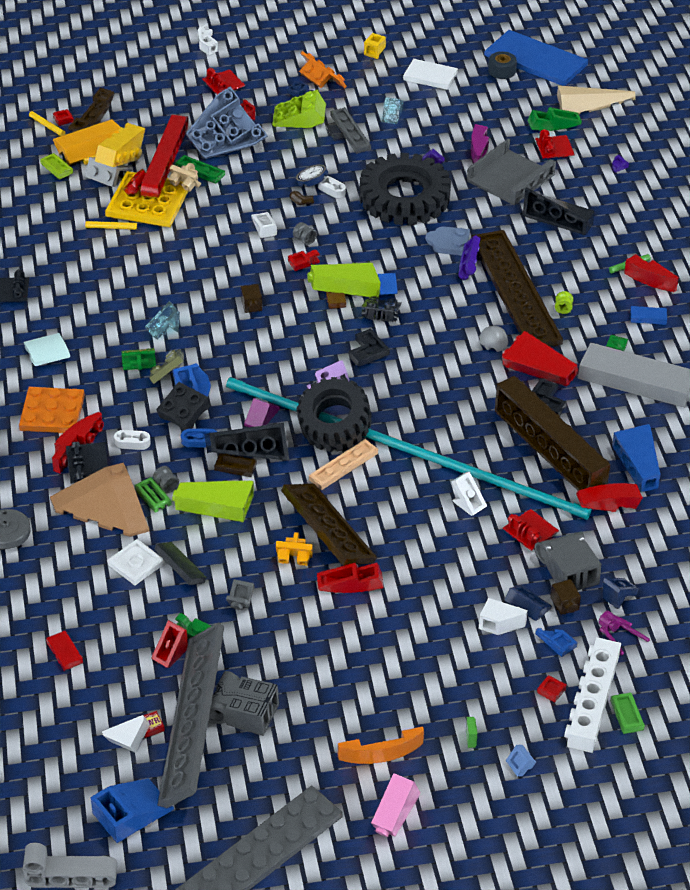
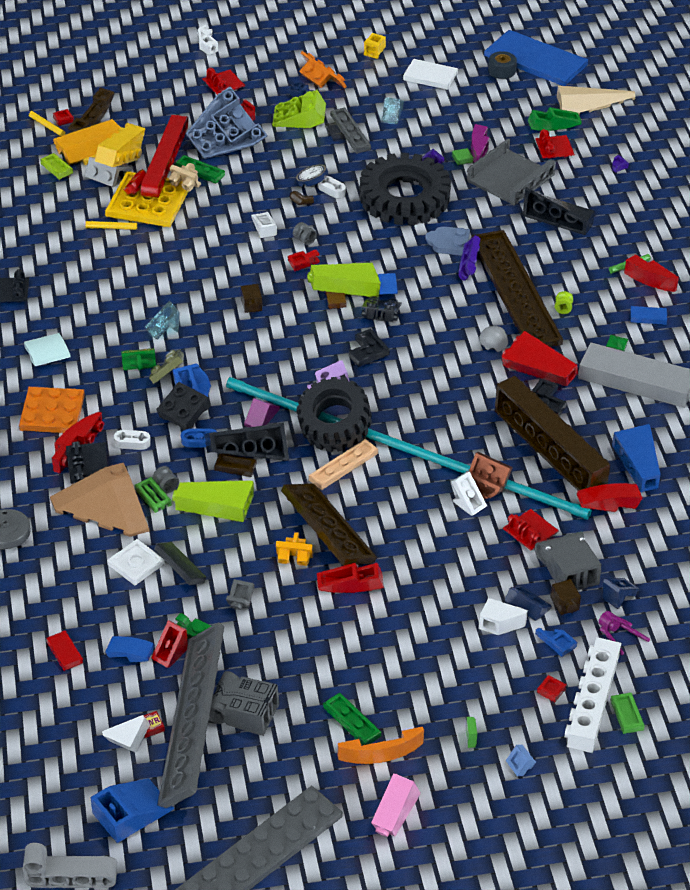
none -> blue slope [105,636,155,662]
none -> green tile [323,693,382,746]
none -> bright green tile [452,148,473,165]
none -> copper slope [466,452,513,499]

